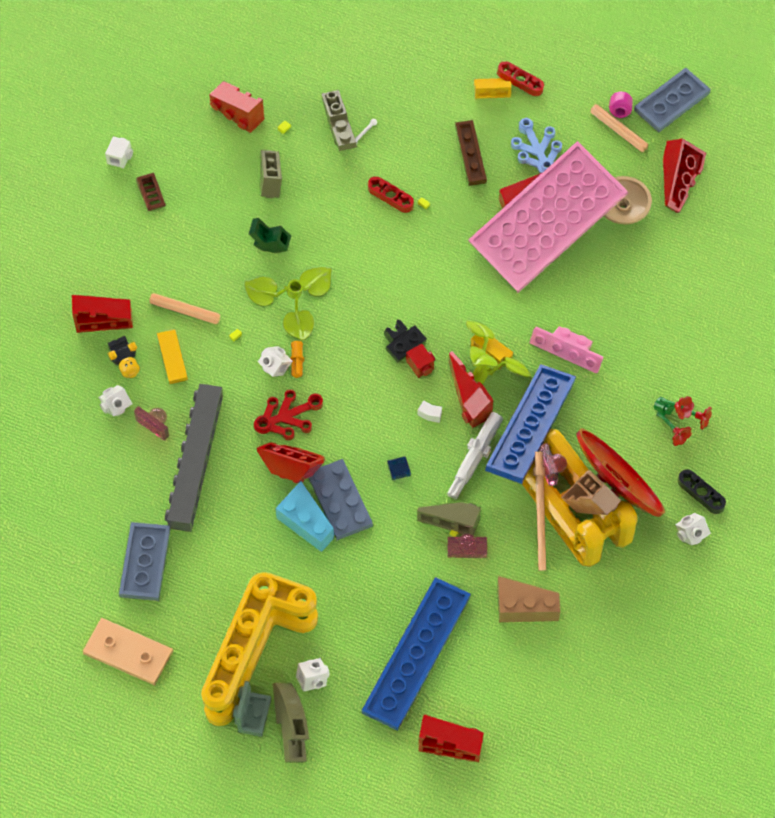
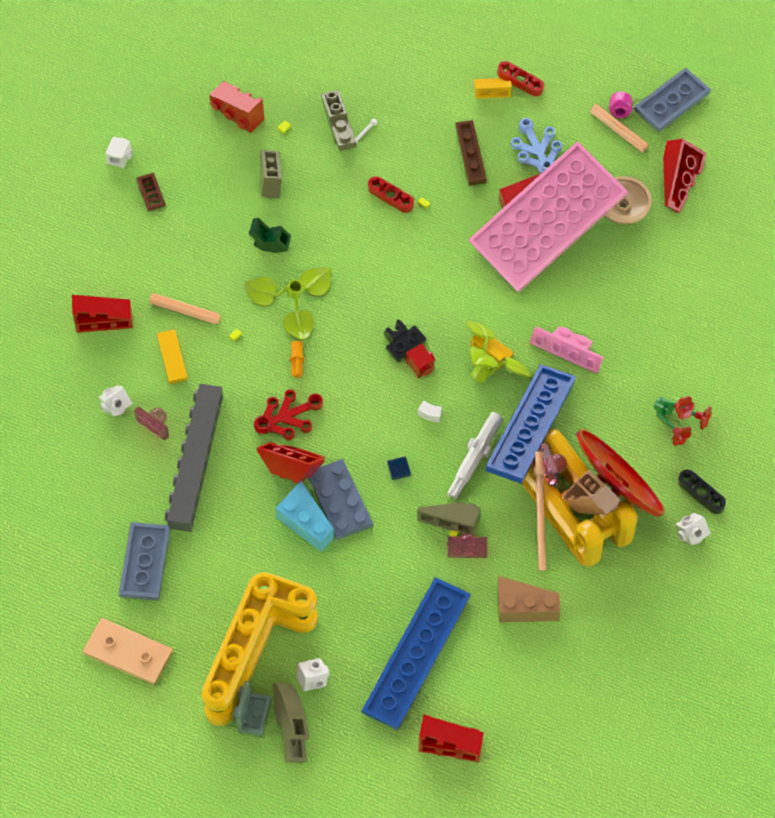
piece [107,336,140,378] -> none
white brick [258,346,293,377] -> none
red wedge [449,351,493,428] -> none

